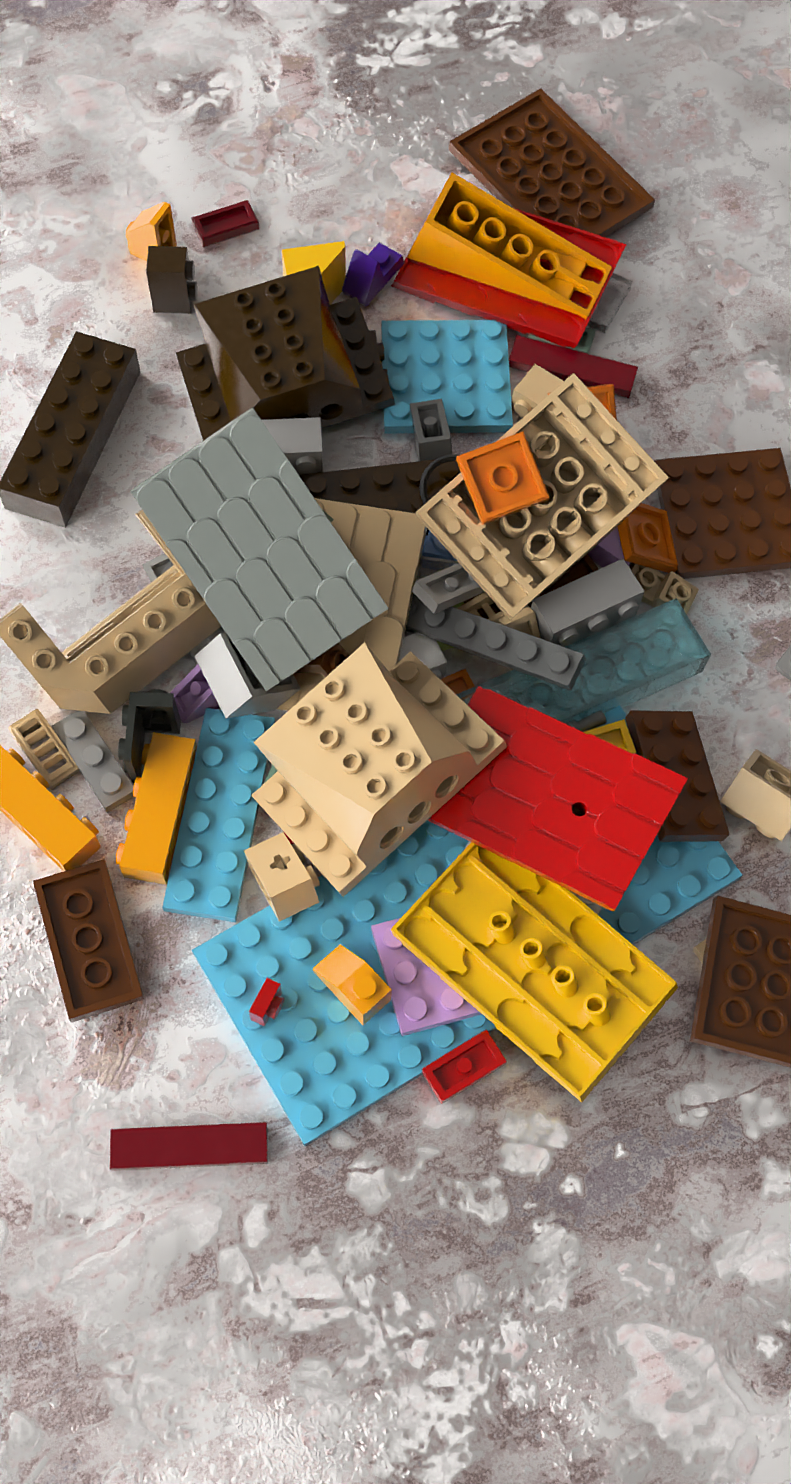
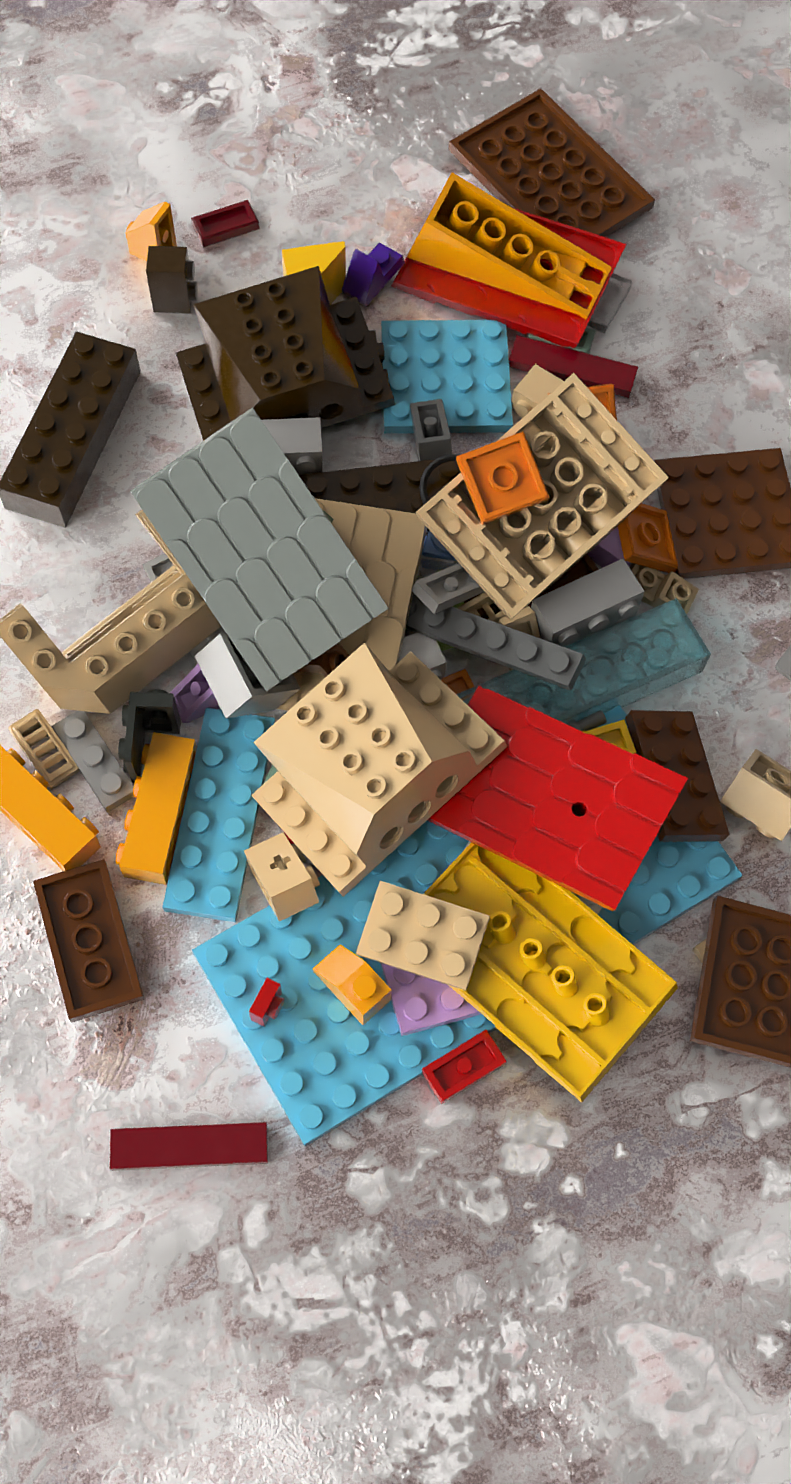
none -> tan plate [356,881,490,991]

